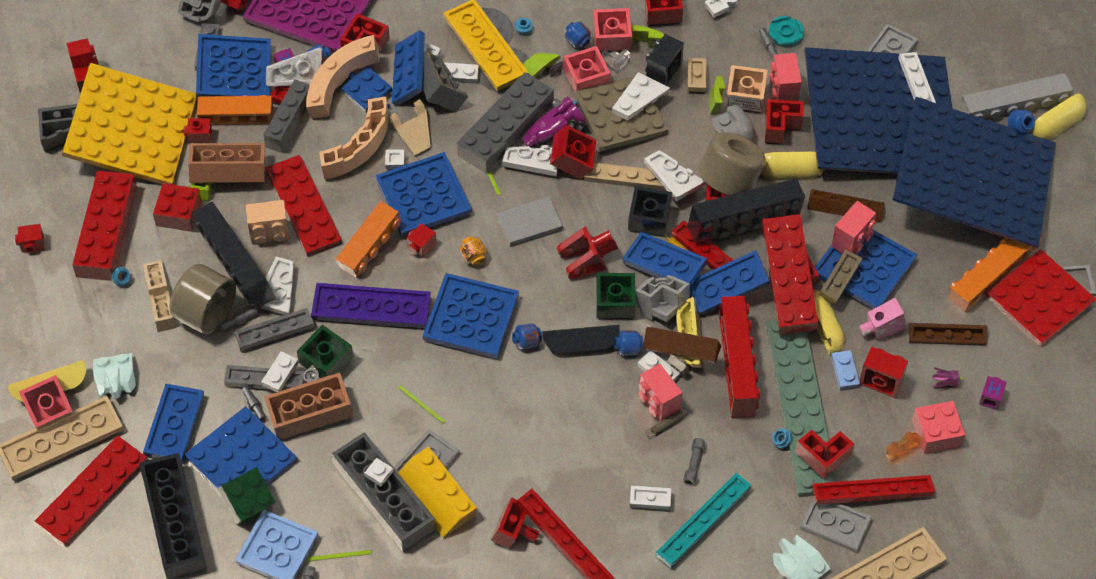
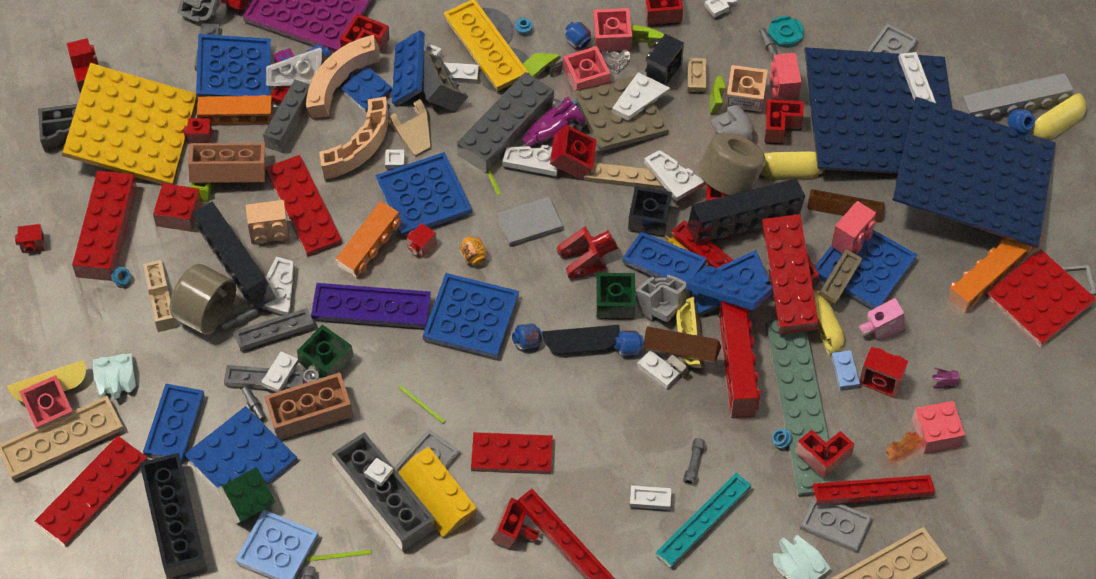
coral brick [638,363,682,422] -> none
dark tan piece [646,408,688,437] -> none
reddish brown slope [908,323,987,345] -> none
magenta brick [979,376,1007,411] -> none
none -> red plate [471,432,553,474]
none -> blue plate [686,266,773,311]

